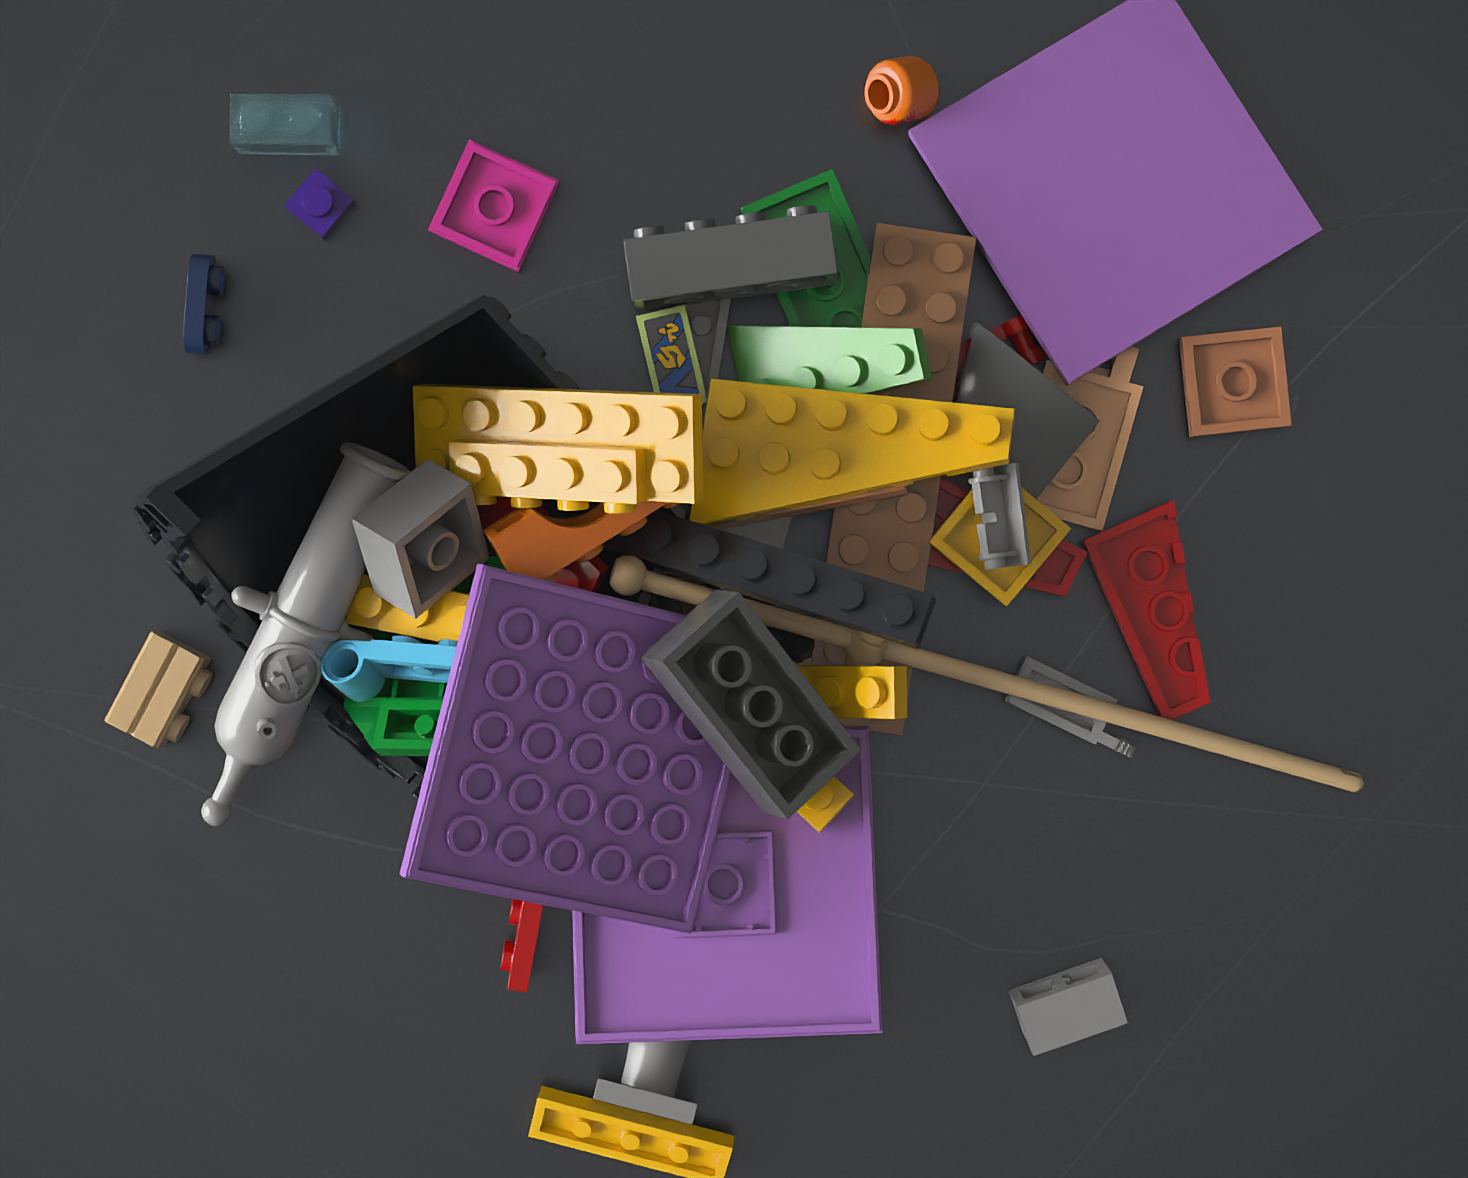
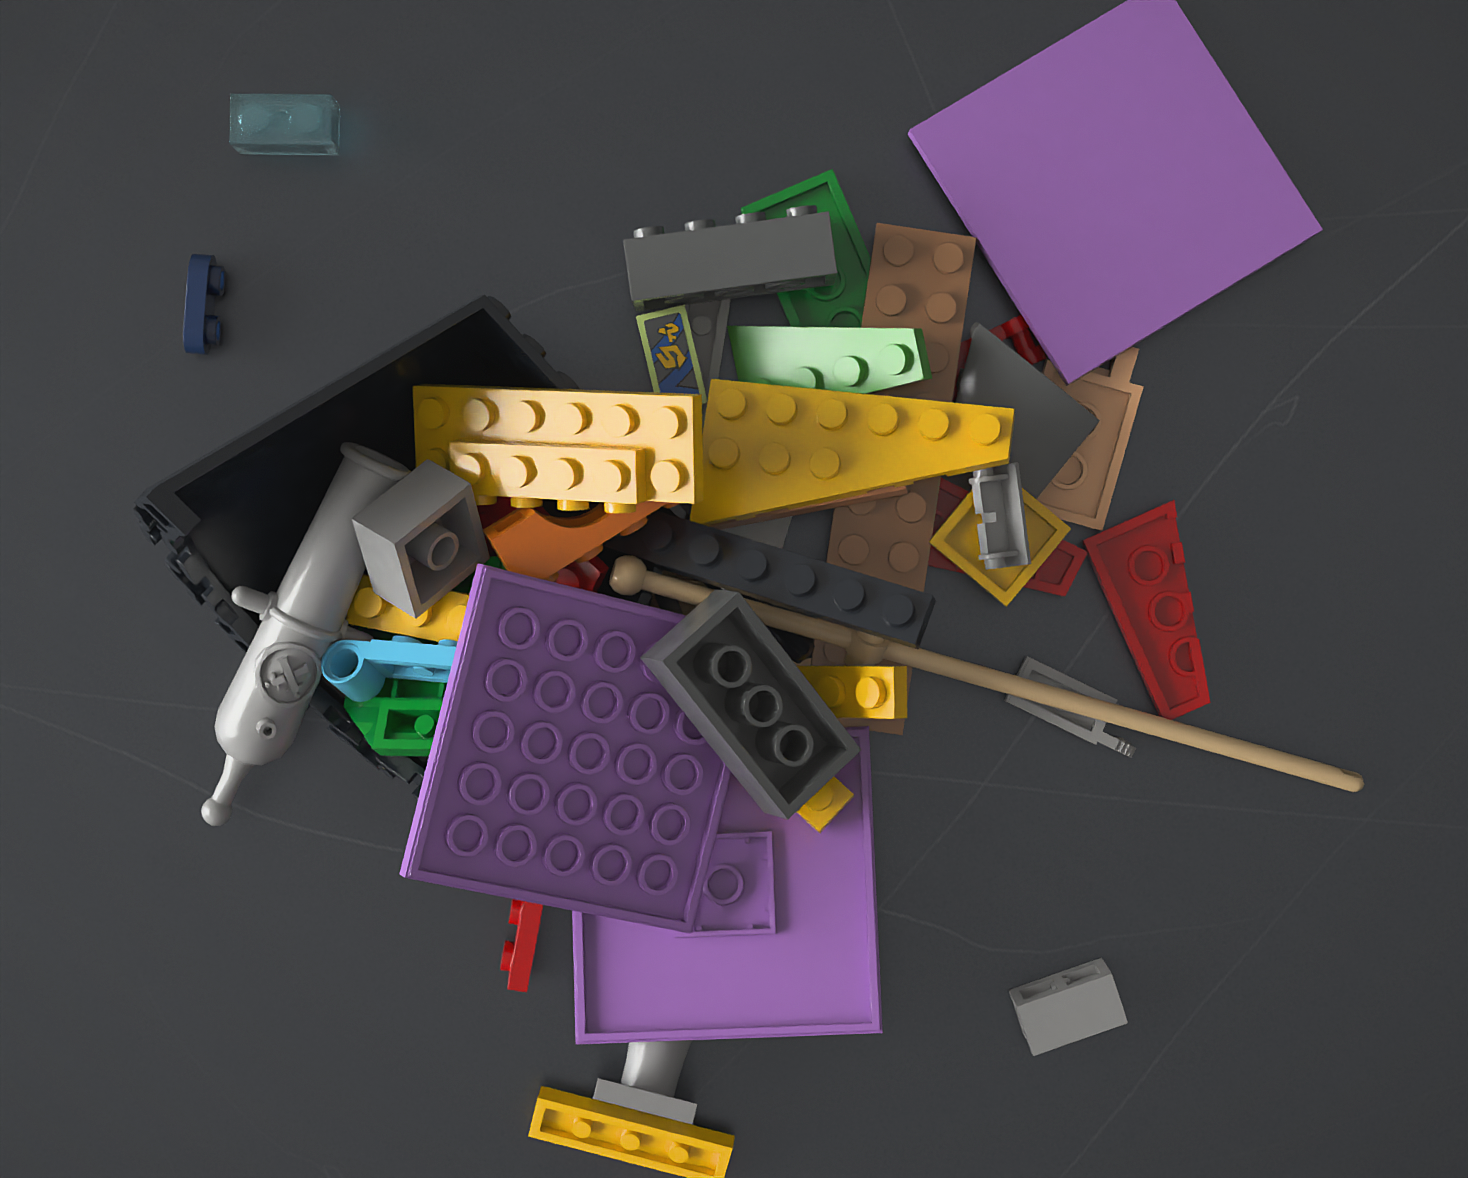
tan brick [104,631,213,748] -> none
dark purple plate [284,168,356,240] -> none
dark pink tile [428,139,561,273] -> none
orange head [864,56,939,125] -> none
nougat plate [1179,326,1292,437] -> none

